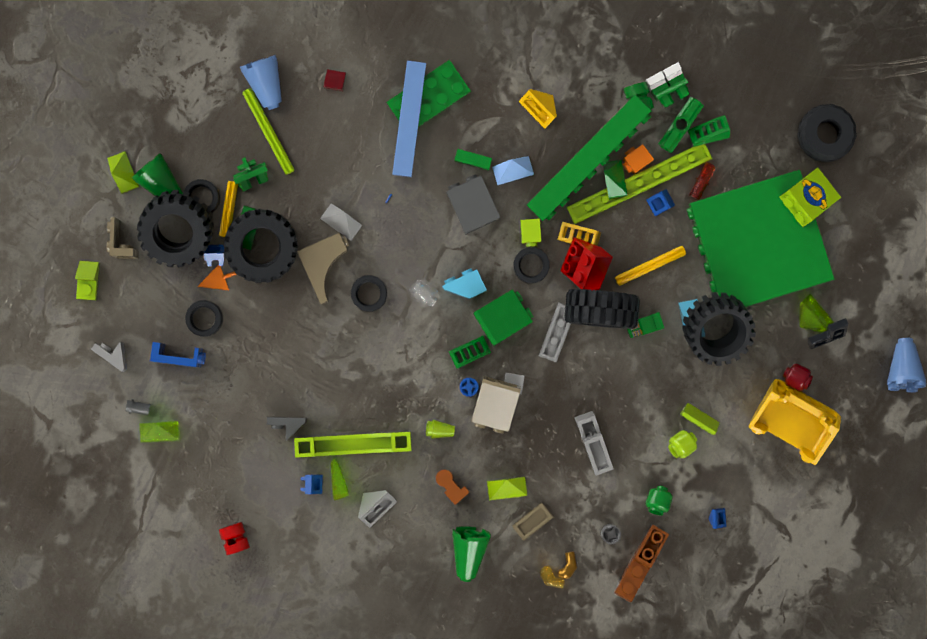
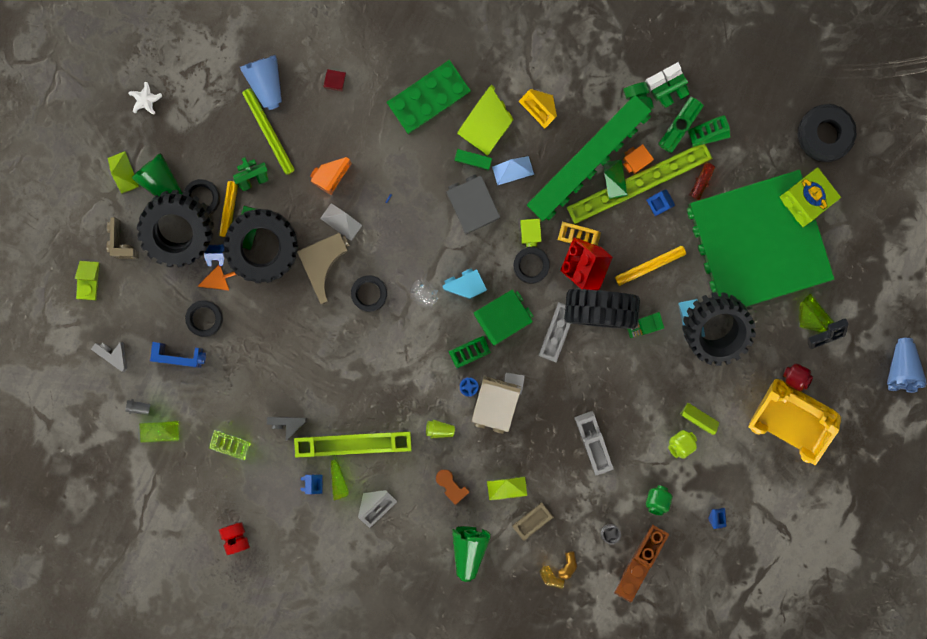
medium blue tile [392,61,426,177] -> none
none -> white animal [129,82,162,115]
none -> clear neon green slope [209,430,251,460]
none -> orange slope [310,157,352,195]
none -> lime slope [457,84,514,156]

